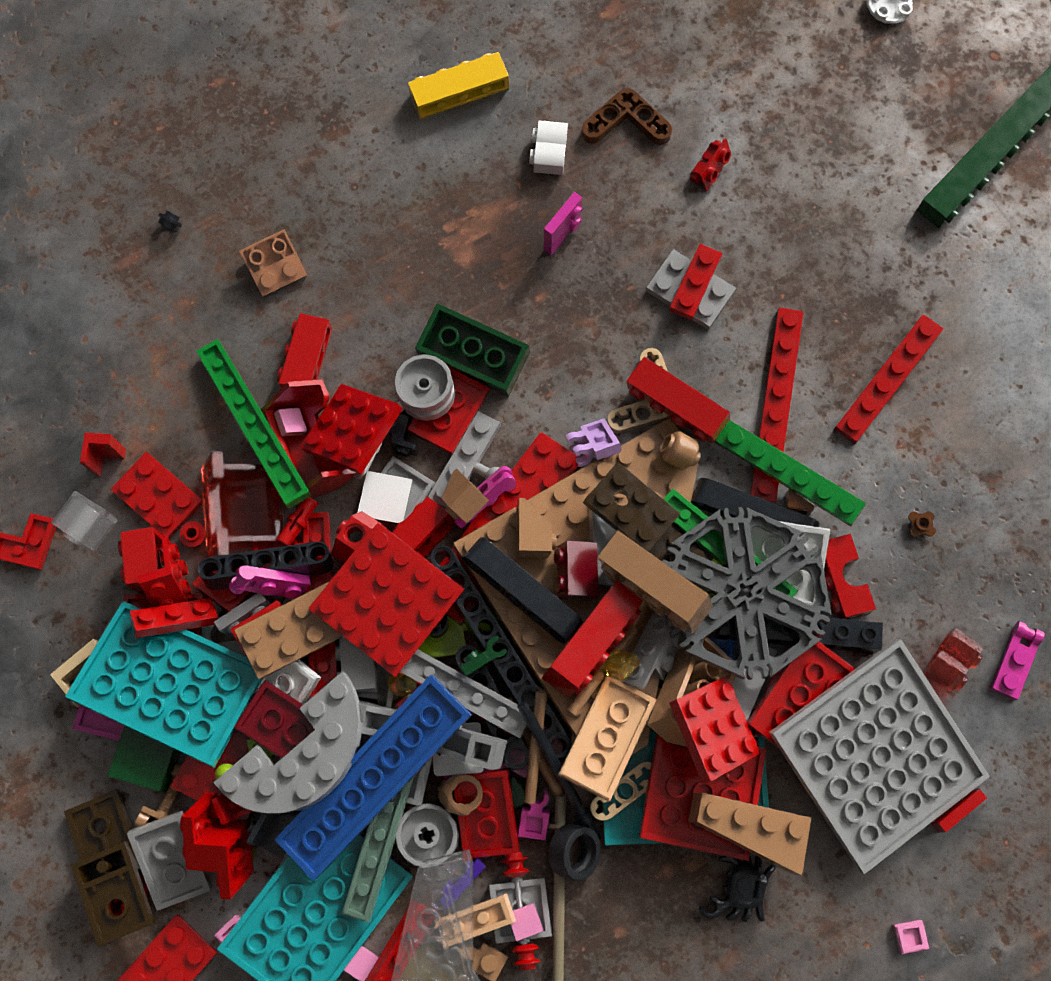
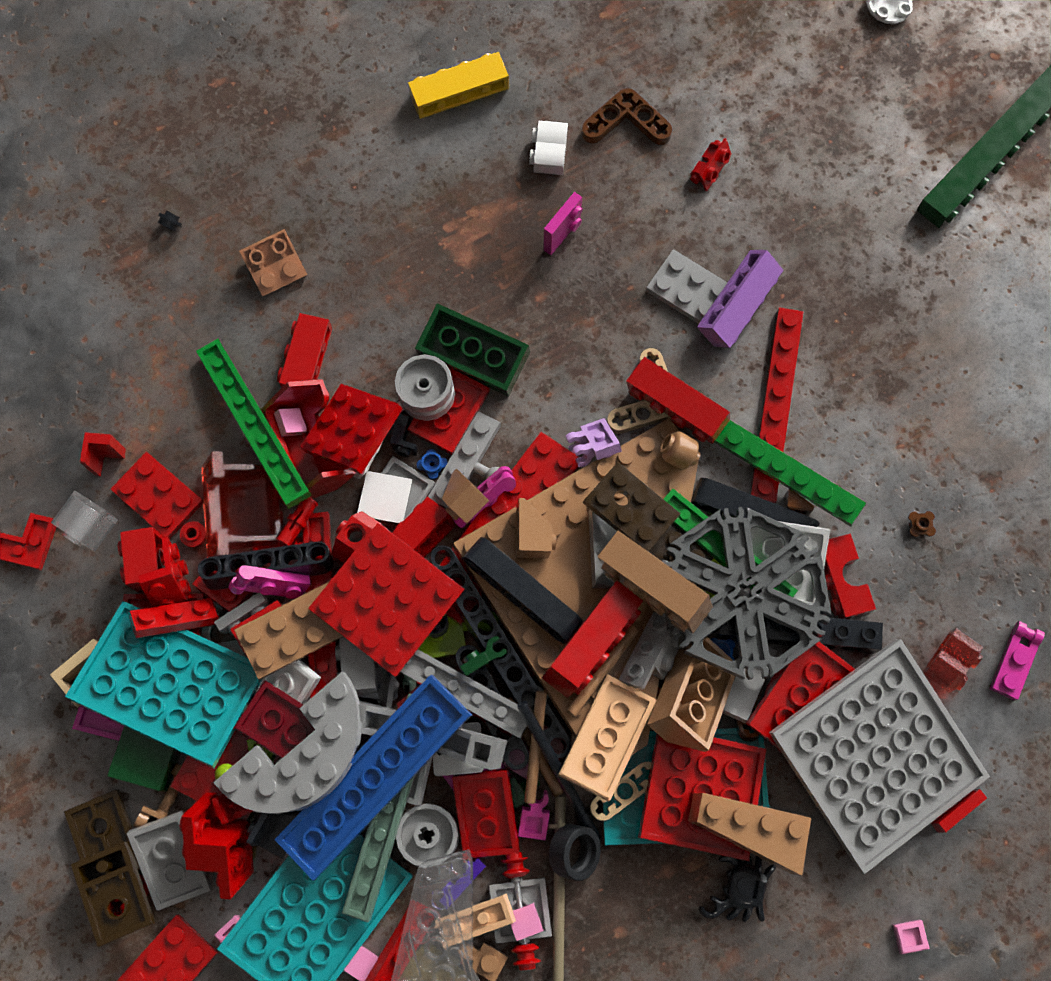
clear yellow plate [388,672,416,696] -> none
medium nougat piece [438,774,483,816] -> none
dark red brick [554,541,599,601] -> none
clear yellow plate [600,650,641,682] -> none
red plate [669,244,723,320] -> none
plate [669,676,760,784] -> none
red plate [834,314,944,444] -> none
none -> blue plate [417,449,448,479]
none -> medium lavender brick [697,250,783,348]

